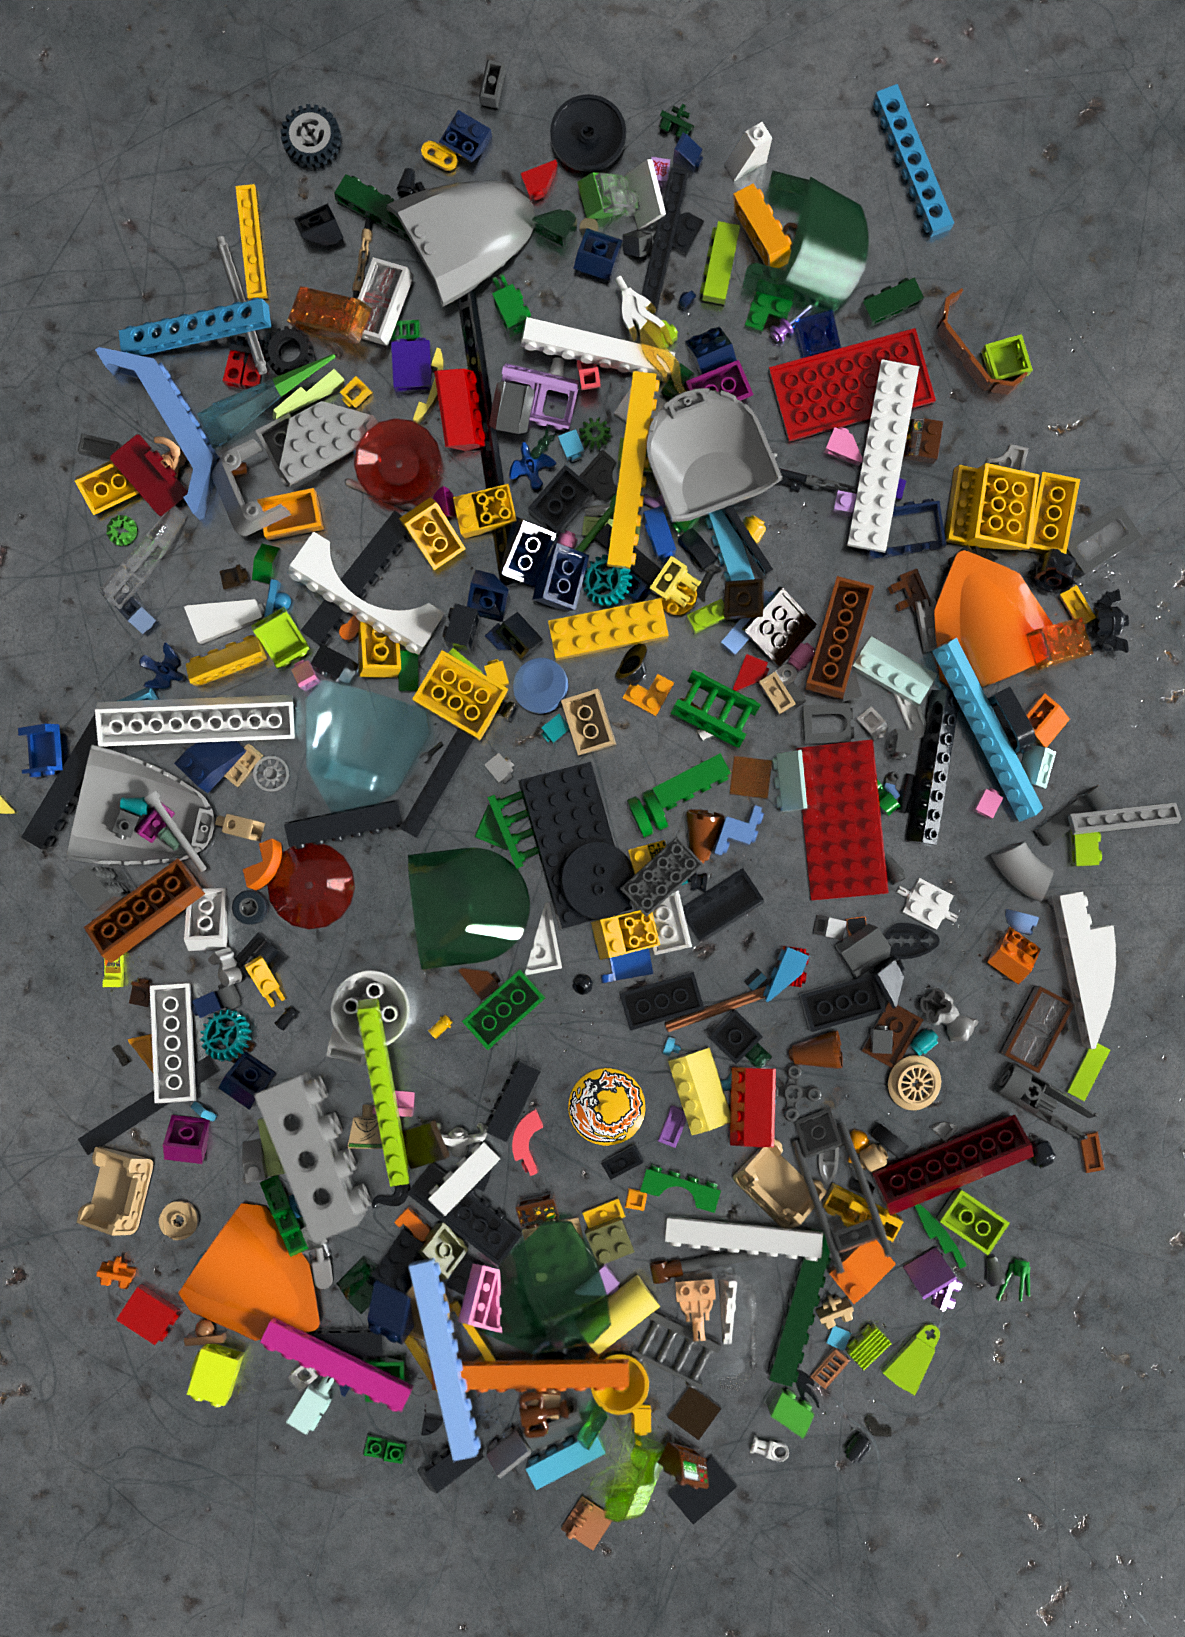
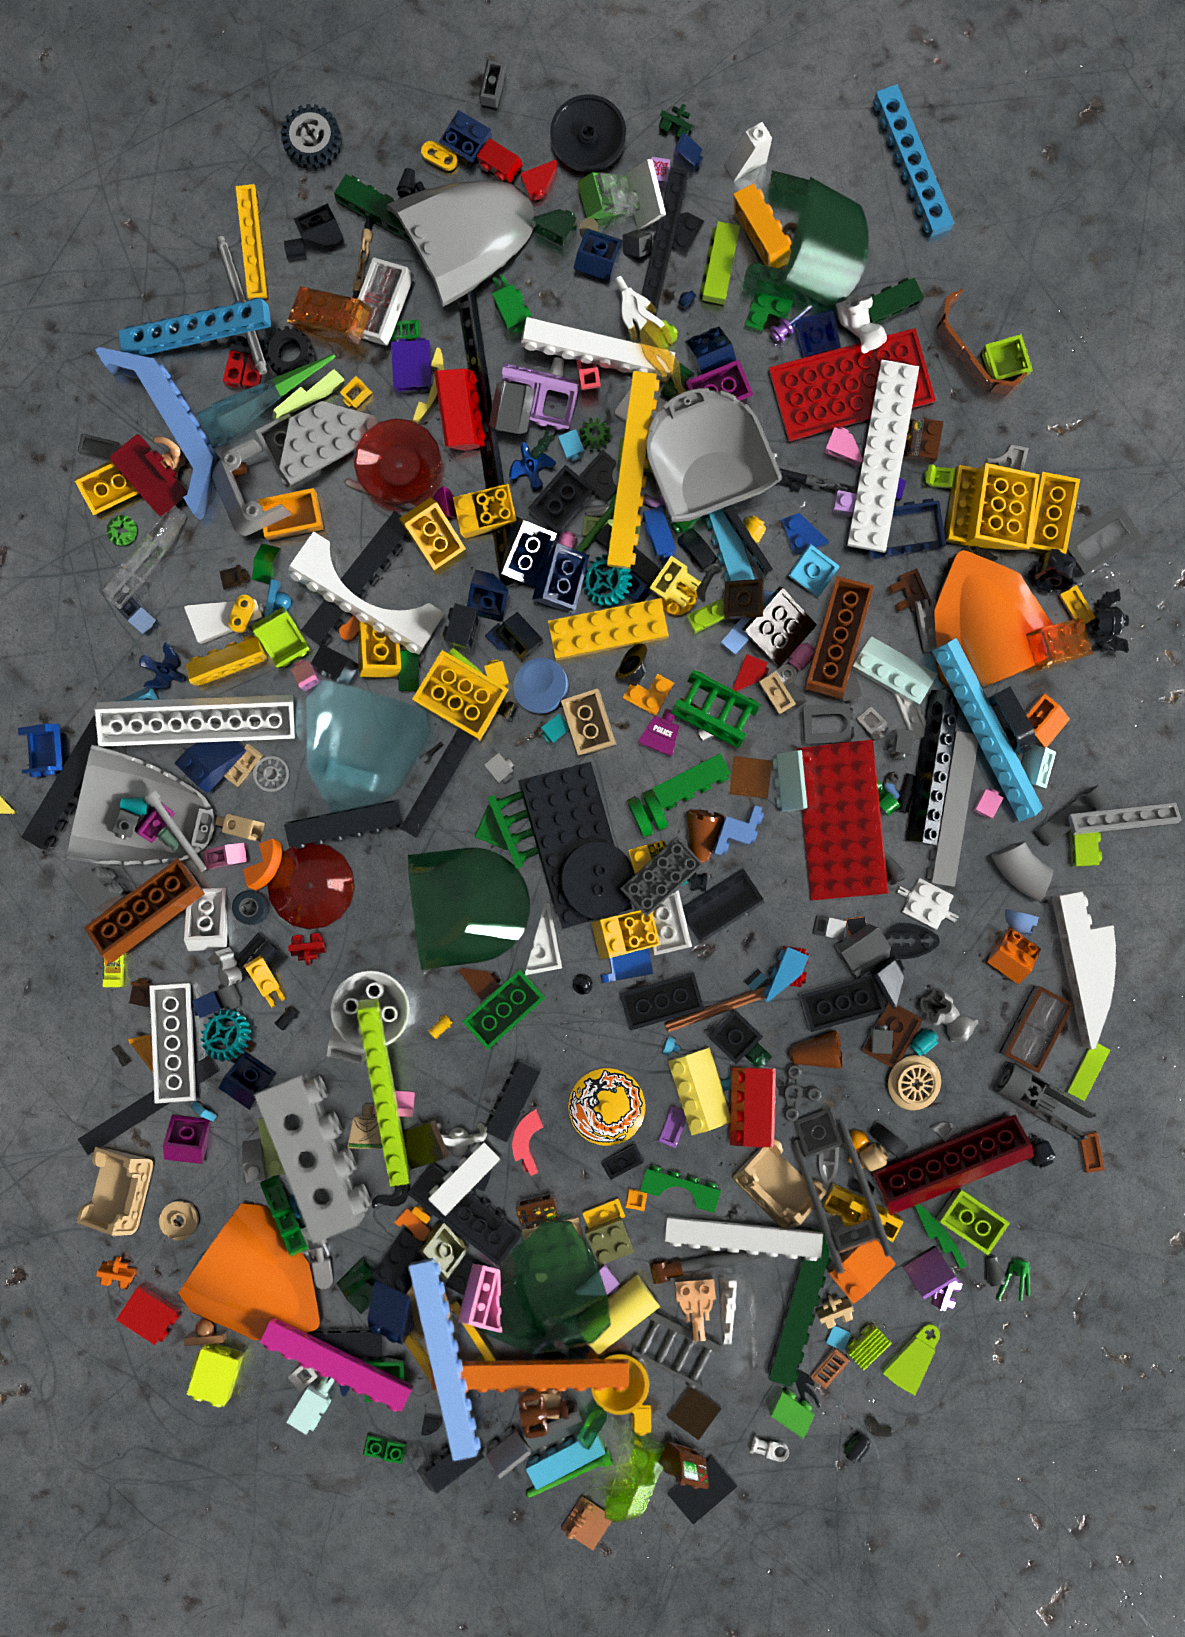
none -> bright pink slope [203,843,247,869]
none -> yellow plate [228,595,255,633]
none -> black brick [284,238,307,261]
none -> red hips [288,933,326,966]
none -> light orange tile [412,1204,432,1224]
none -> red brick [476,138,523,183]
none -> bright green piece [525,1450,613,1498]
none -> magenta torso [638,709,679,757]
none -> blue wing [781,513,829,556]
none -> medium azure tile [787,544,840,597]
none -> white animal [836,295,887,353]
none -> lime bracket [925,464,956,489]
none -> light grey brick [927,731,978,887]

